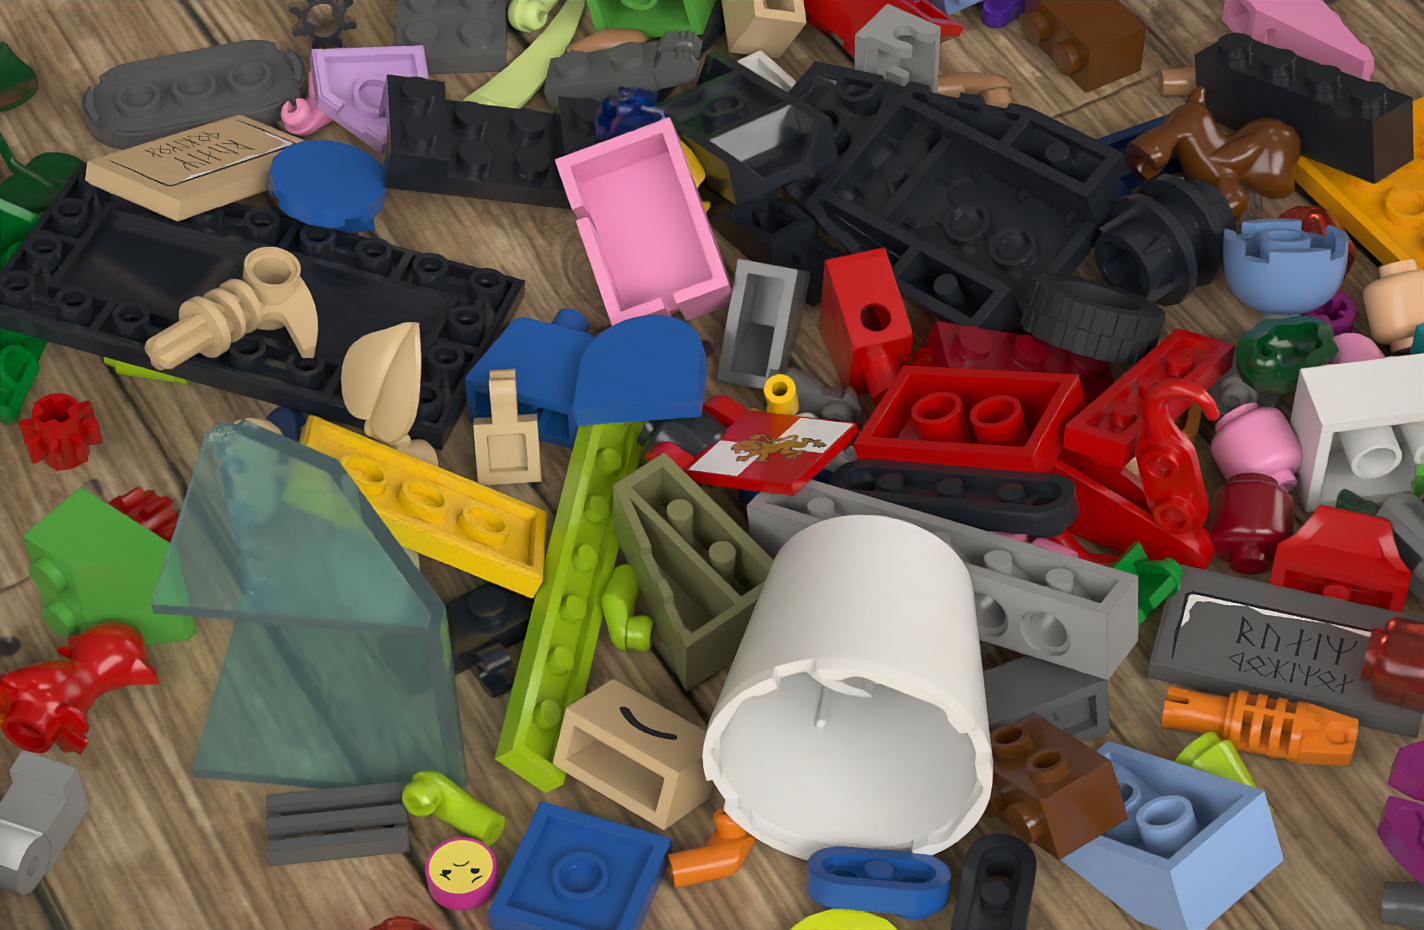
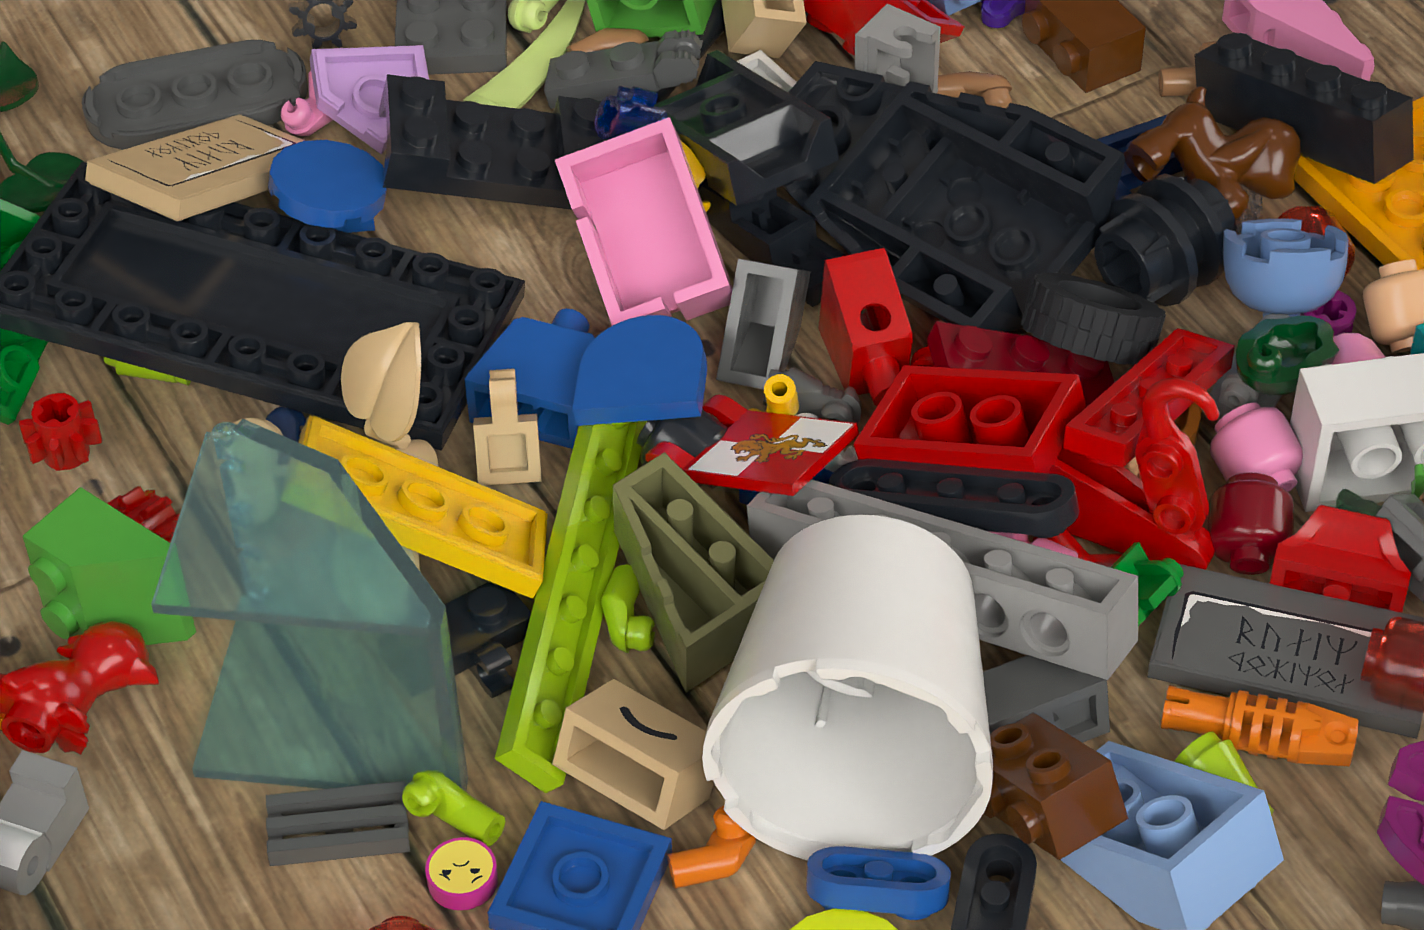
tan piece [145,247,318,370] -> none

